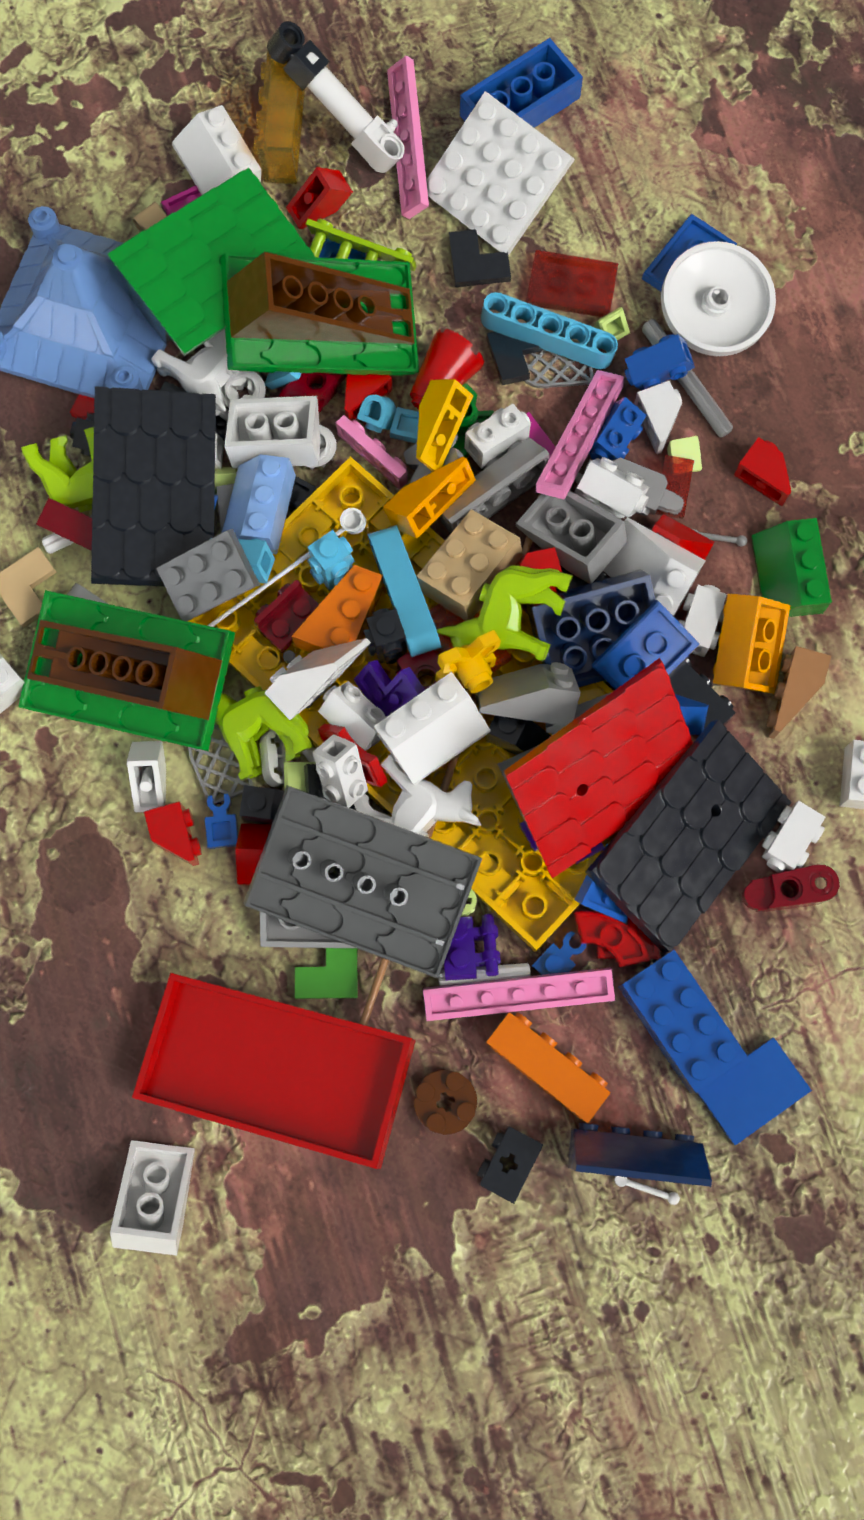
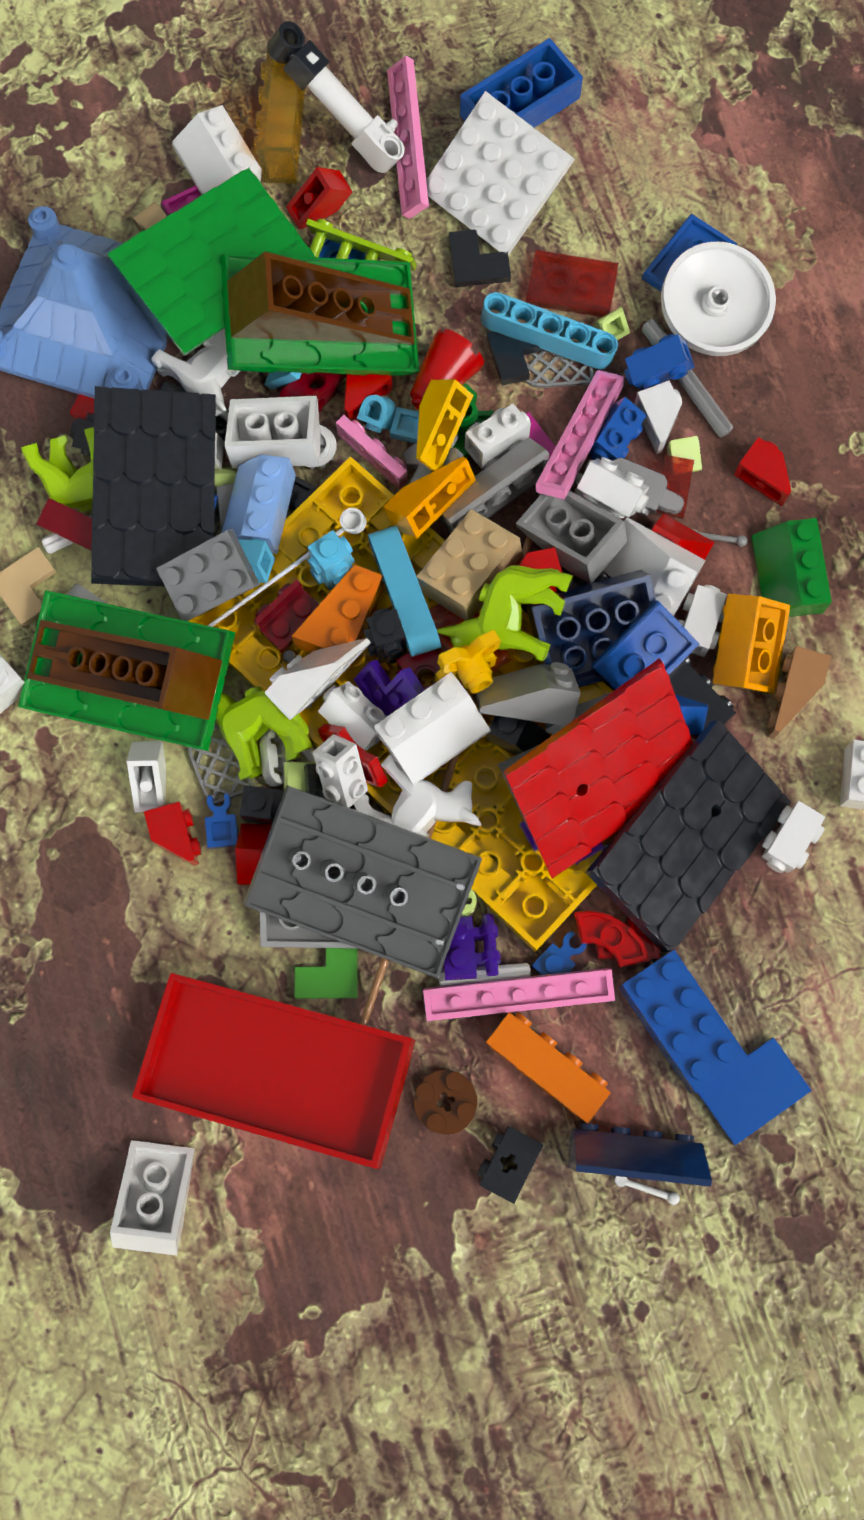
white gear [221,371,266,408] -> none
blue plate [574,875,628,923] -> none
dark red piece [742,864,840,912] -> none

